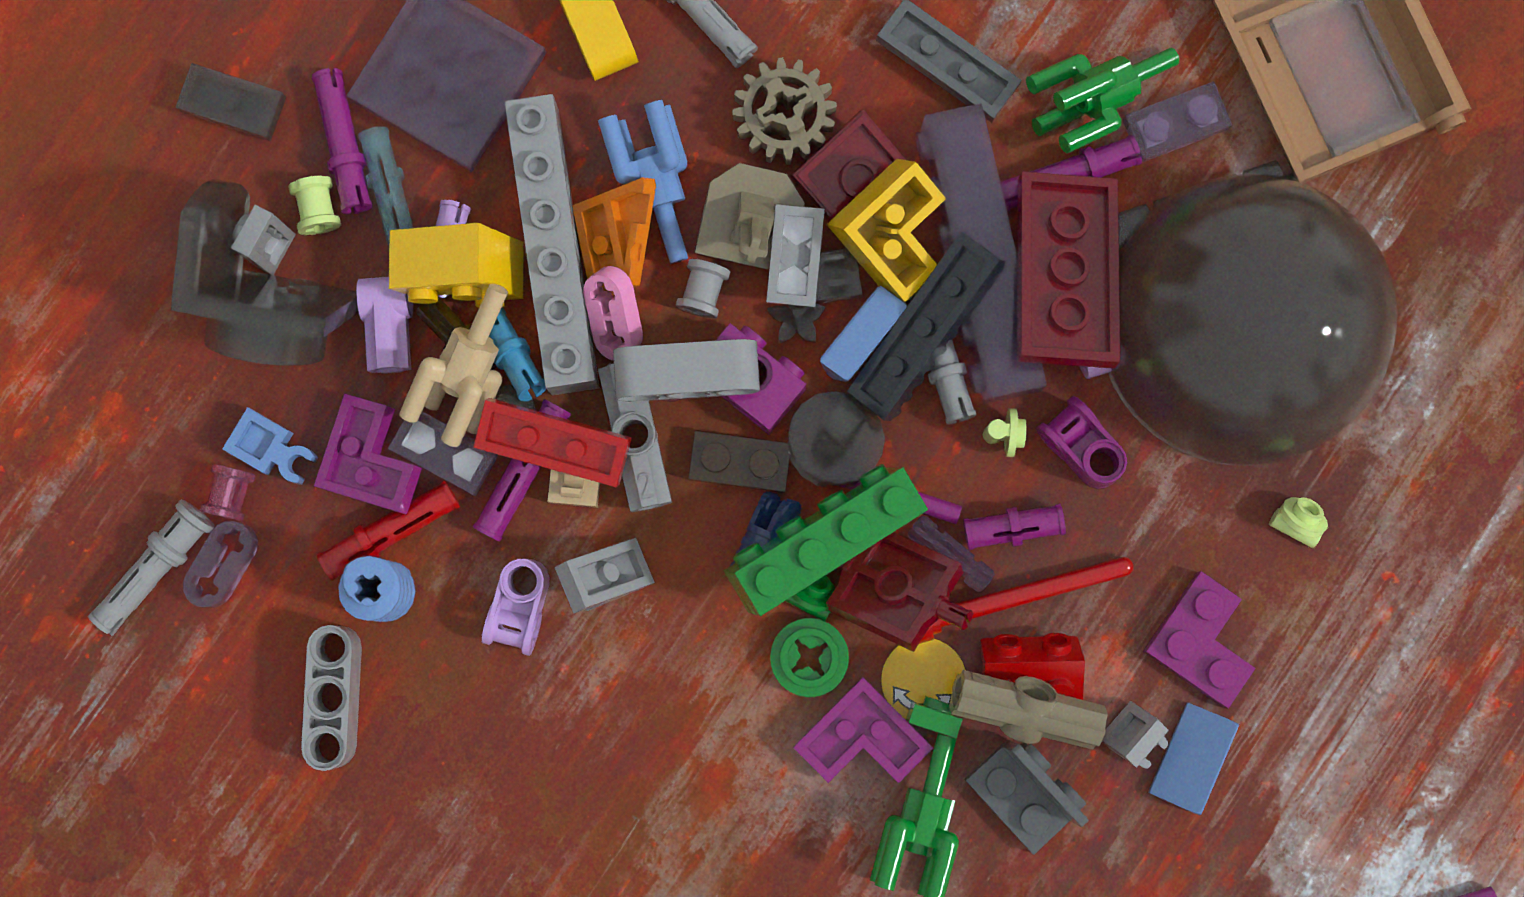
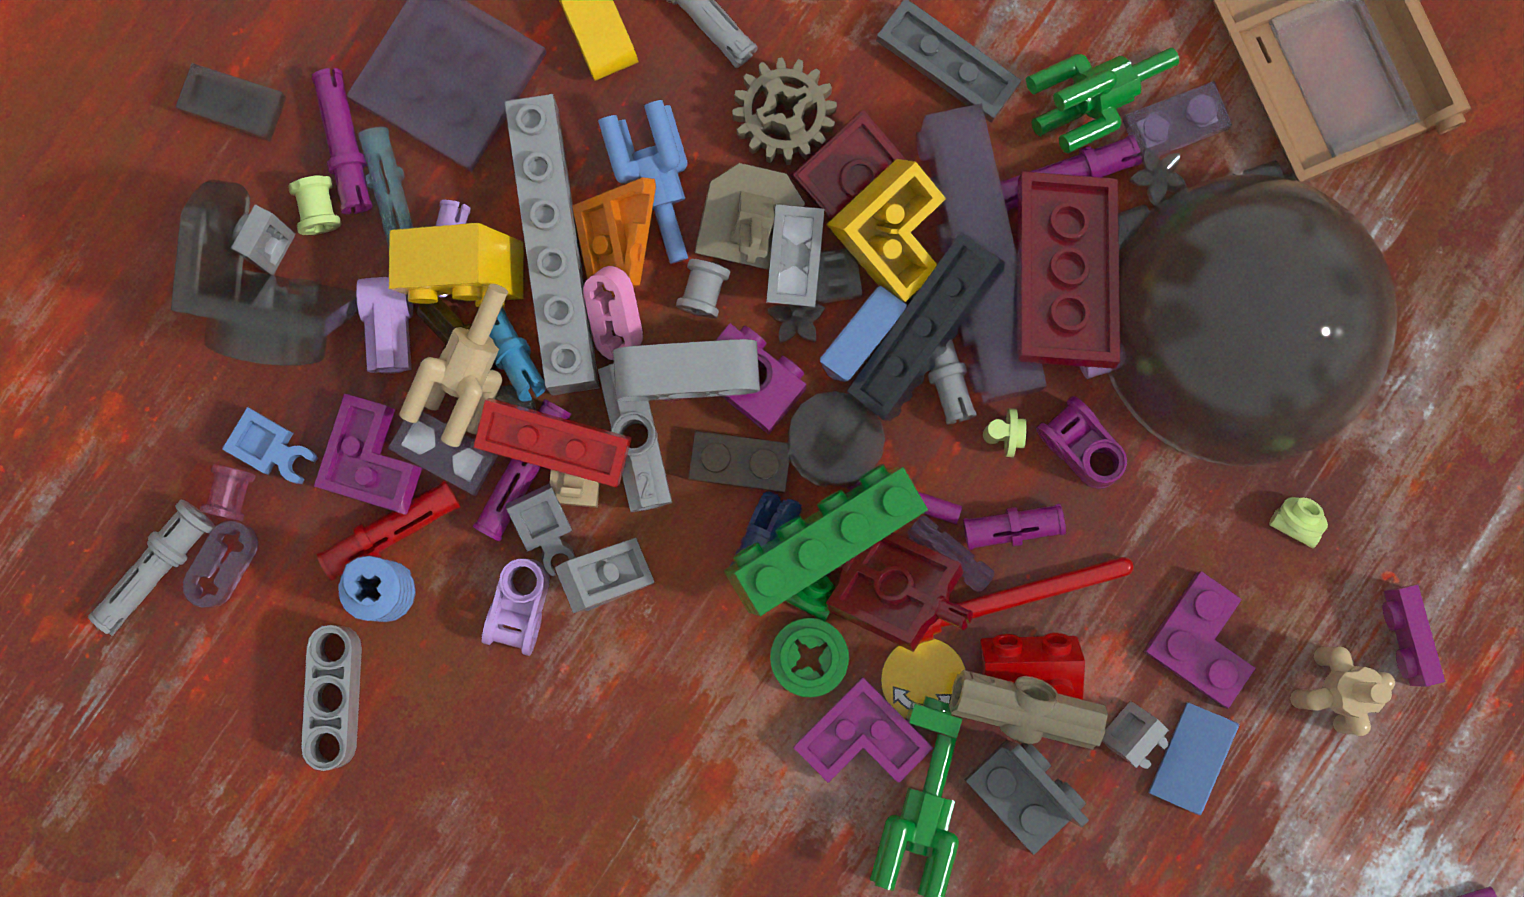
none -> flat silver plate [505,484,575,576]
none -> clear smoke plant [1129,147,1187,206]
none -> tan plant [1290,647,1395,736]
none -> magenta plate [1382,585,1445,687]

